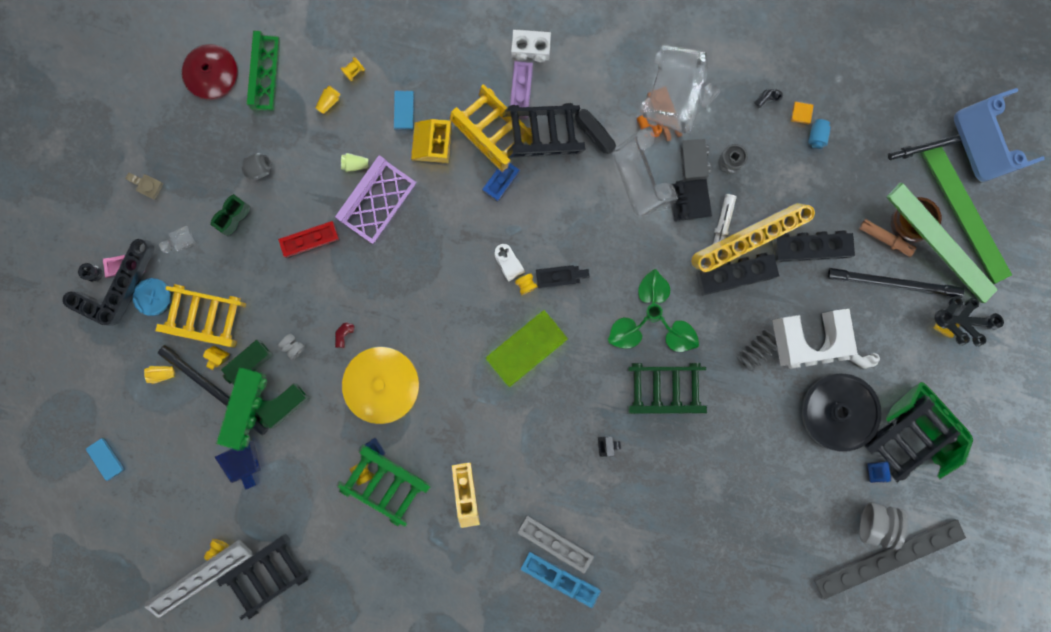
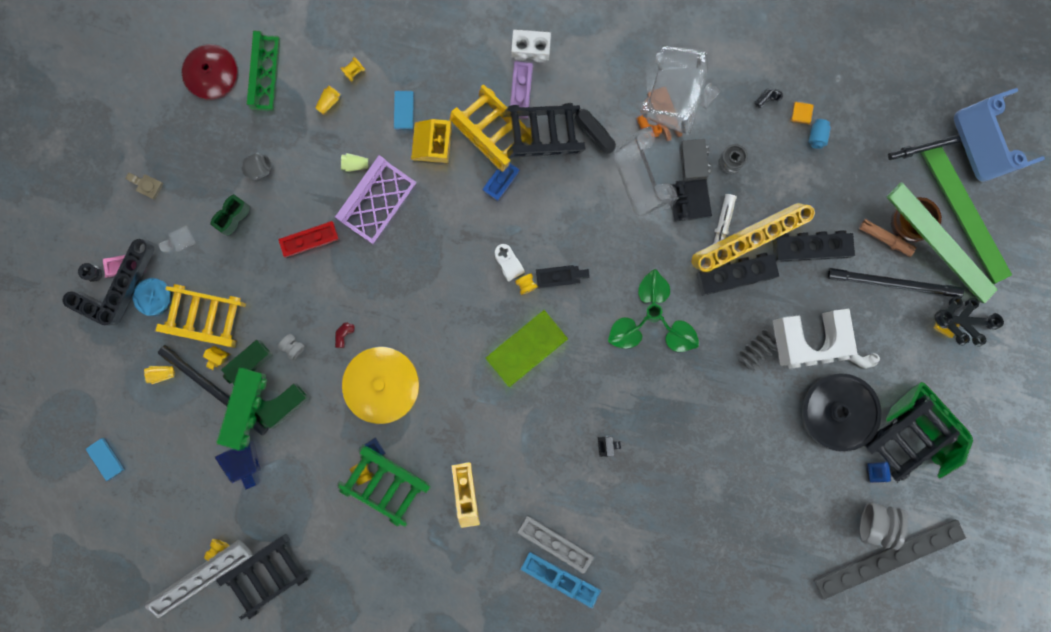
dark green fence [627,363,707,414] -> none

